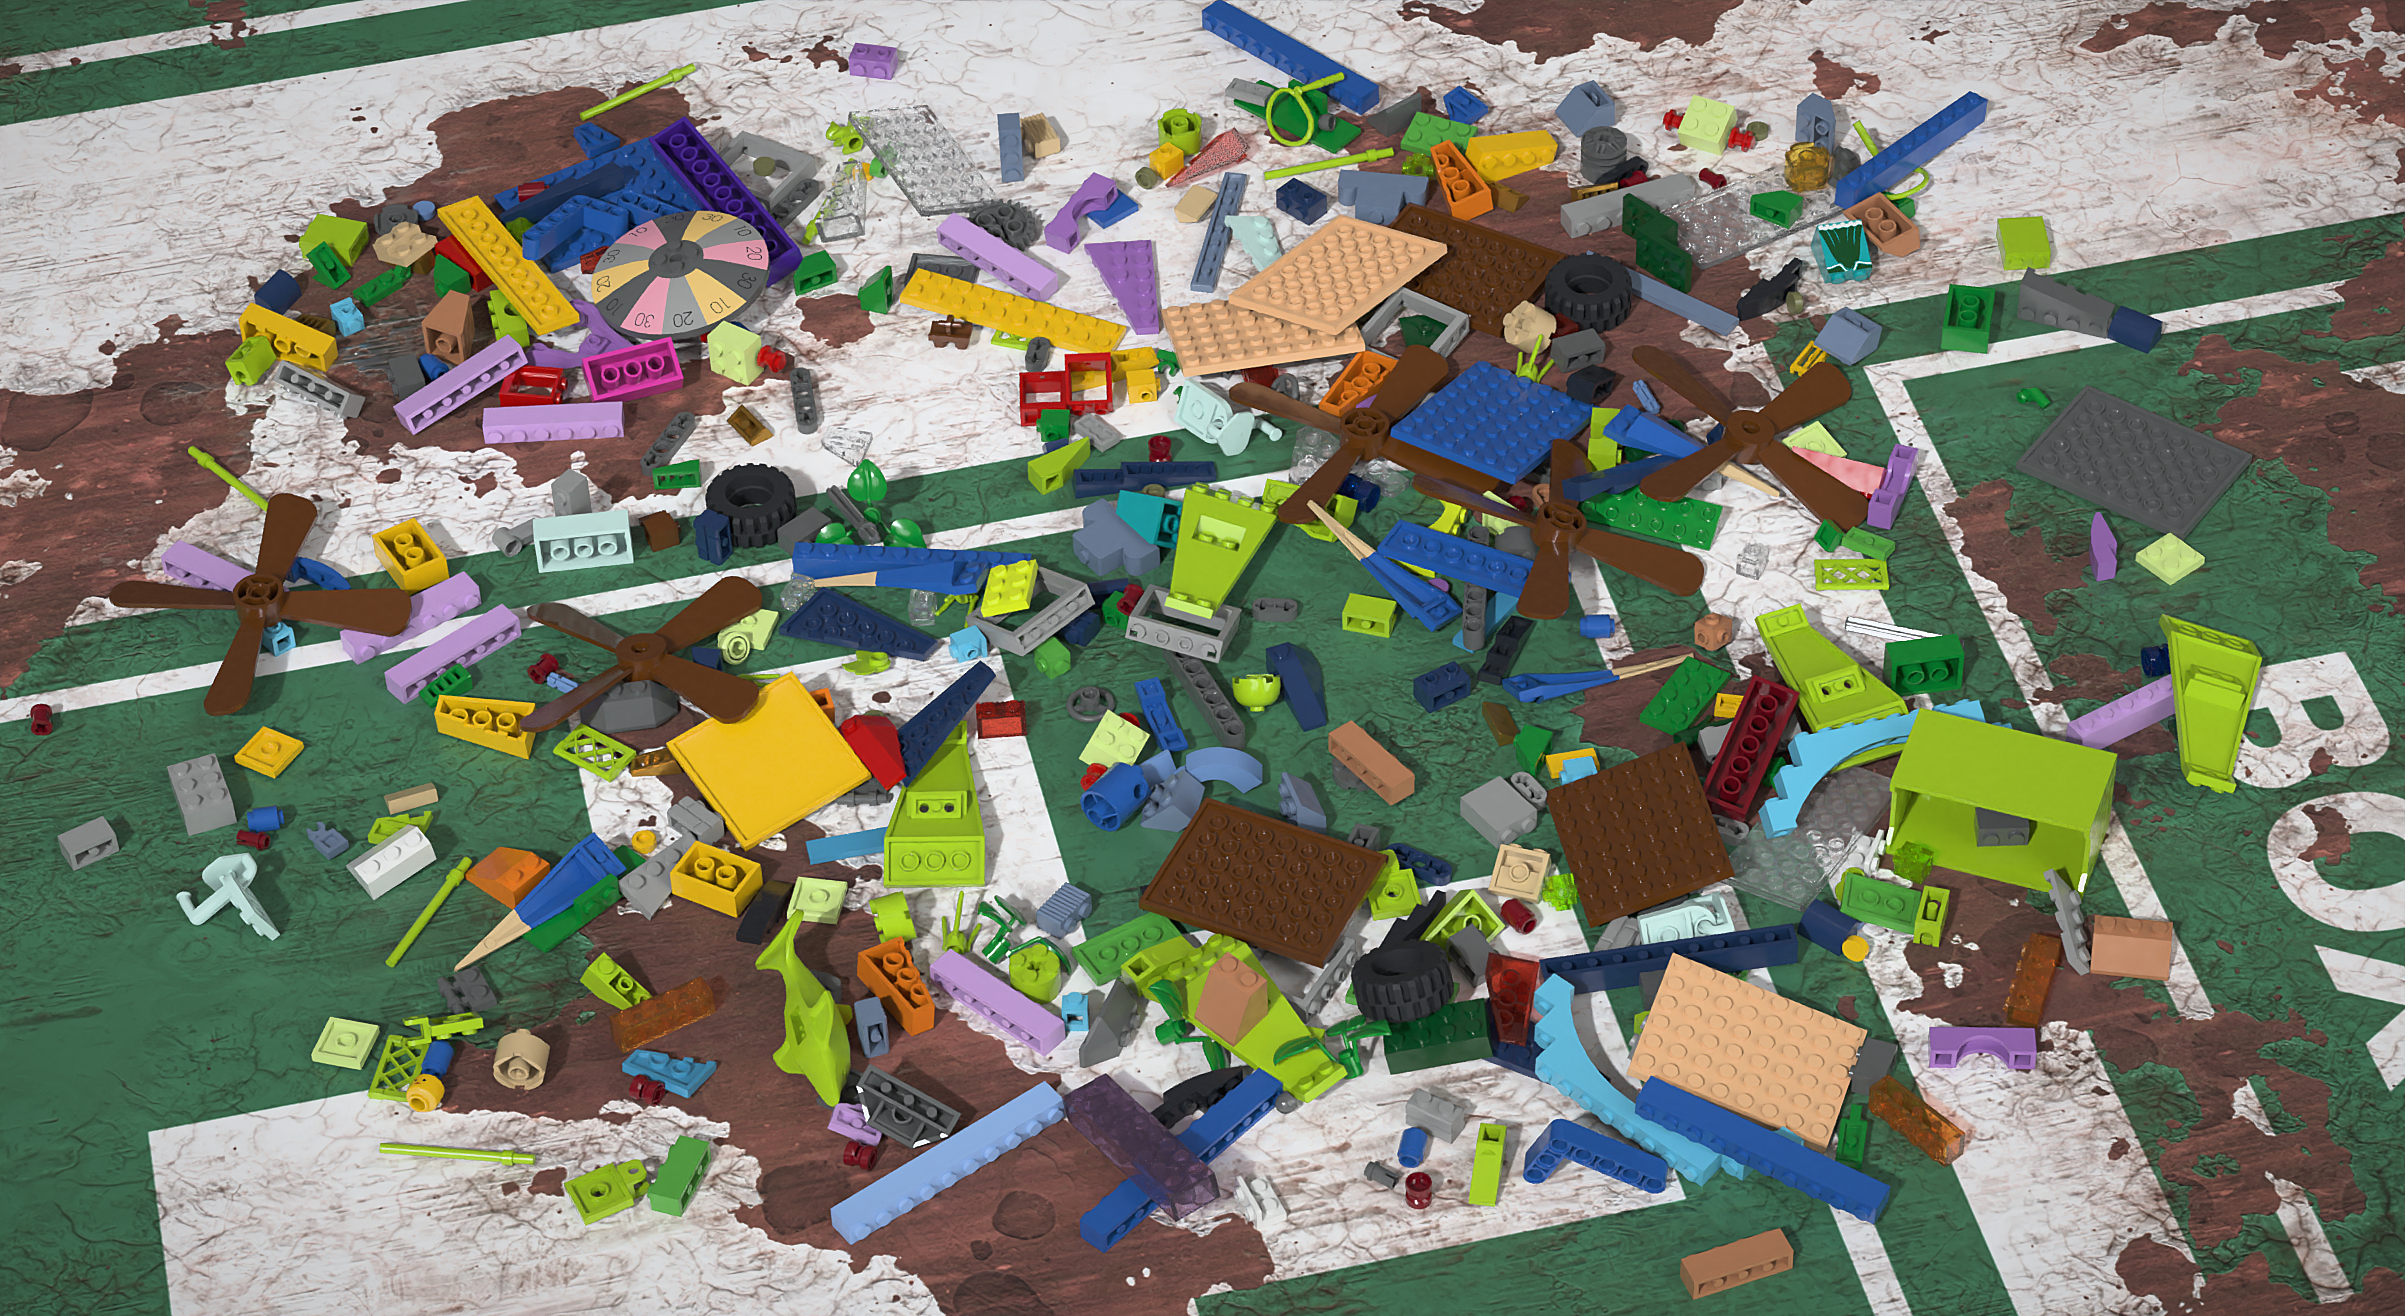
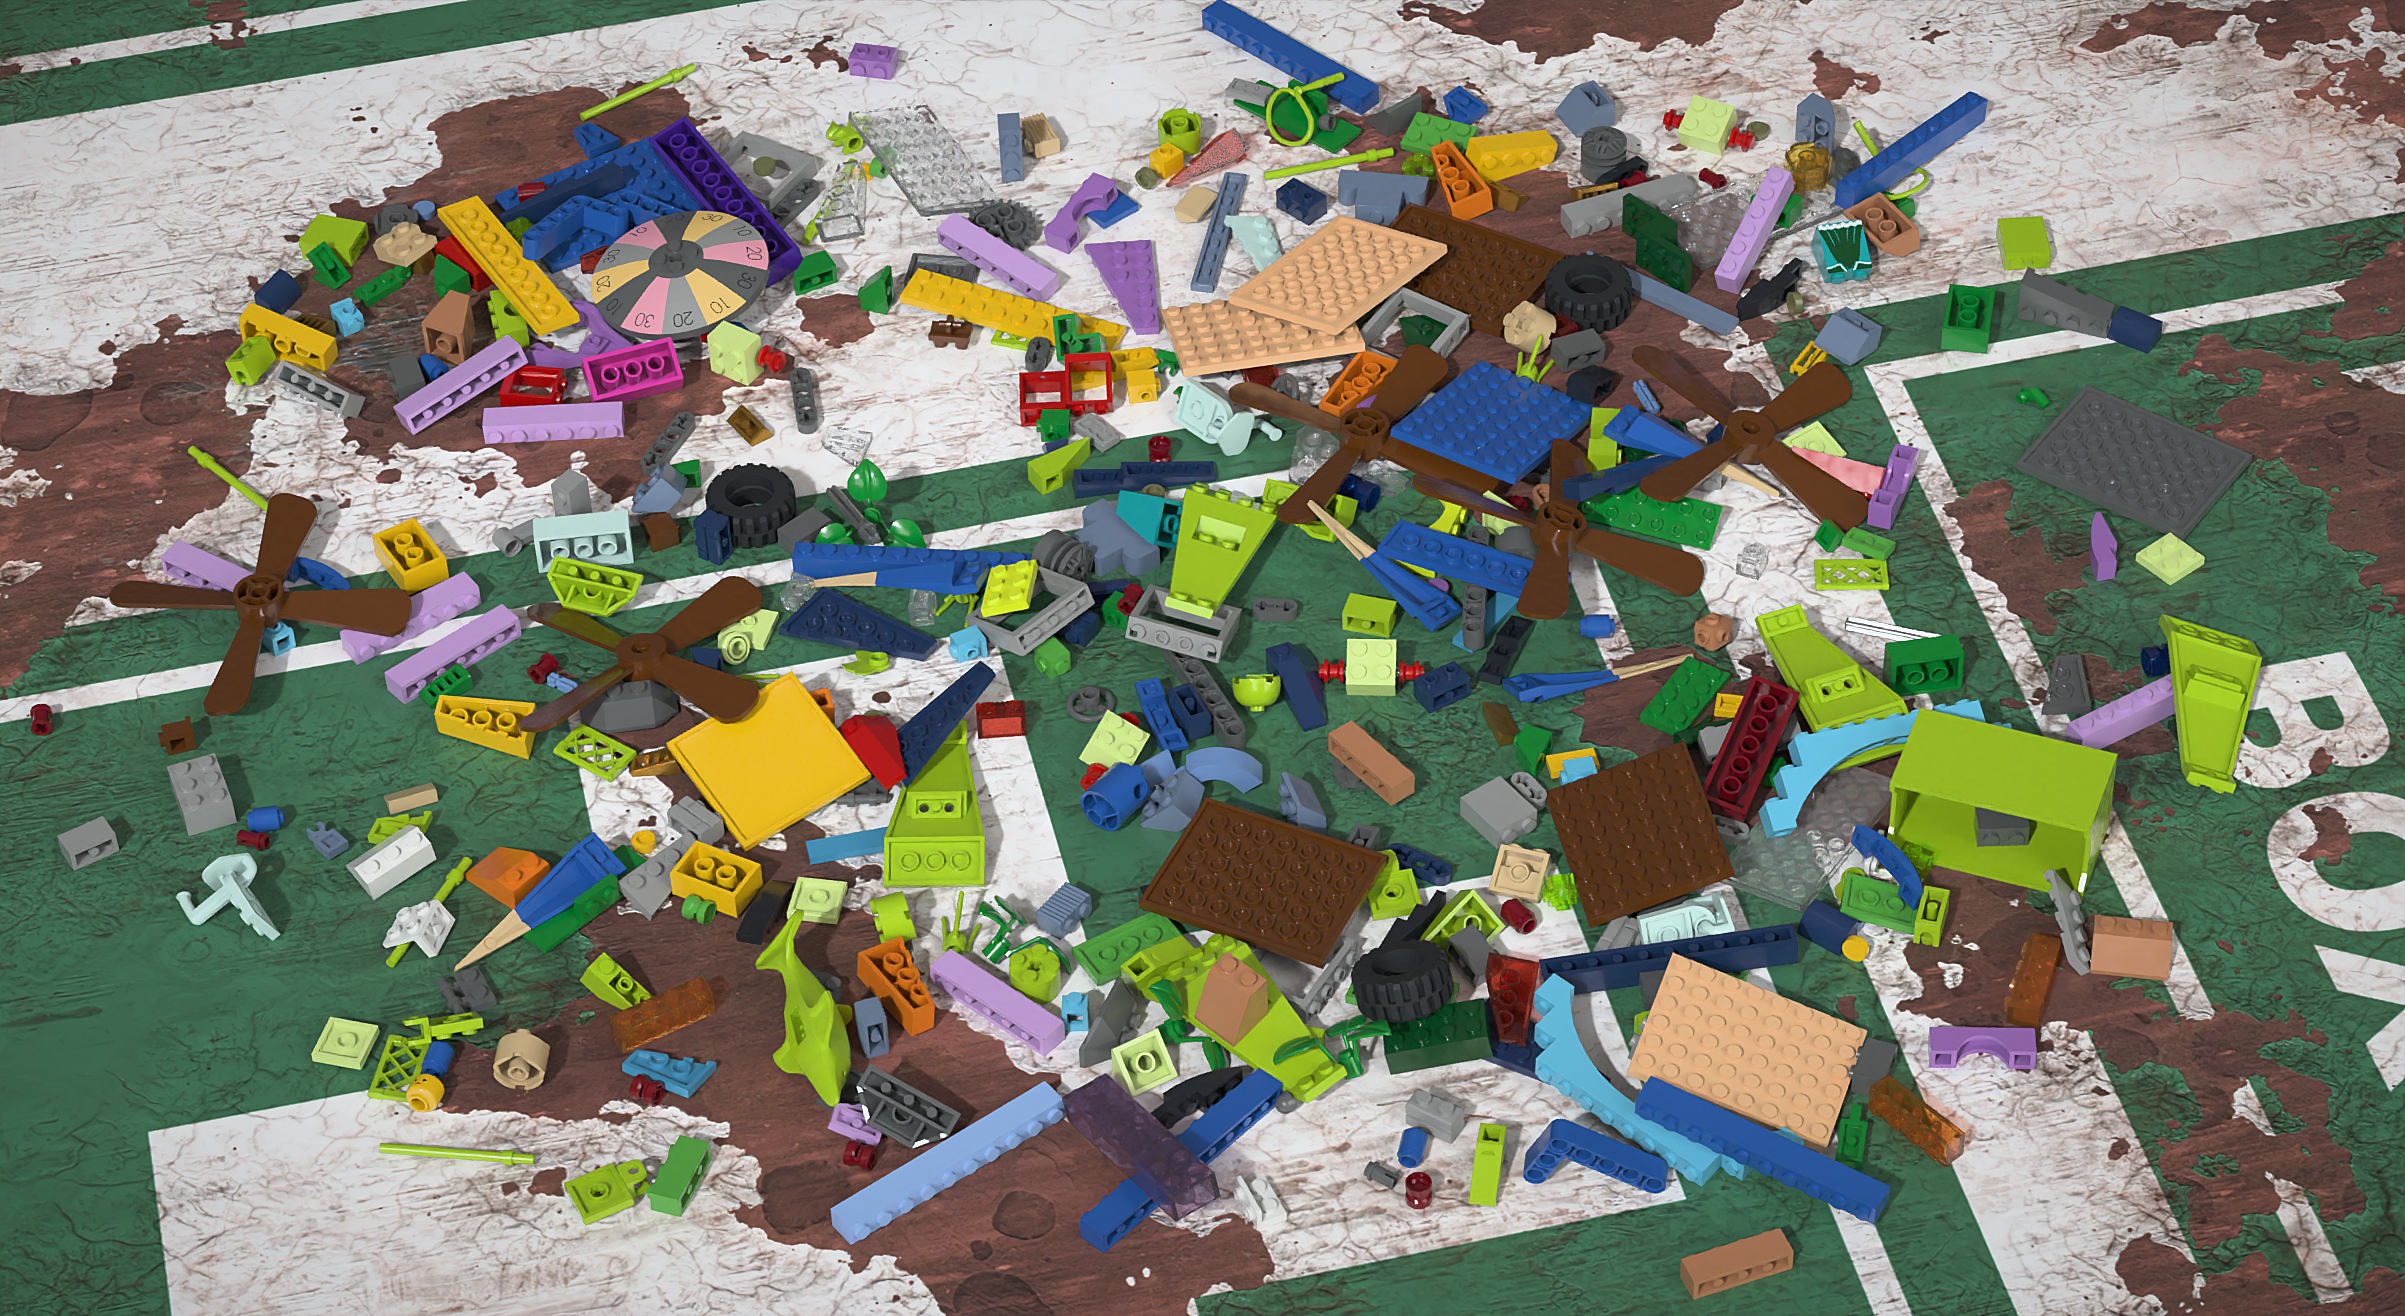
yellow plate [234,726,304,779] -> none
none -> reddish brown brick [158,716,197,756]
none -> white bracket [383,899,455,958]
none -> lime wedge [547,556,644,617]
none -> sand blue slope [631,462,688,513]
none -> bright green wheel [682,894,717,926]
none -> dark grey wheel [1031,529,1094,582]
none -> green brick [1053,313,1107,366]
none -> yellowish green slope [1111,1028,1178,1097]
none -> dark blue brick [1169,683,1212,741]
none -> yellowish green brick [1319,639,1424,696]
none -> lavender brick [1714,166,1795,294]
none -> blue slope [1850,824,1923,911]
none -> dark grey wing [2041,655,2091,715]

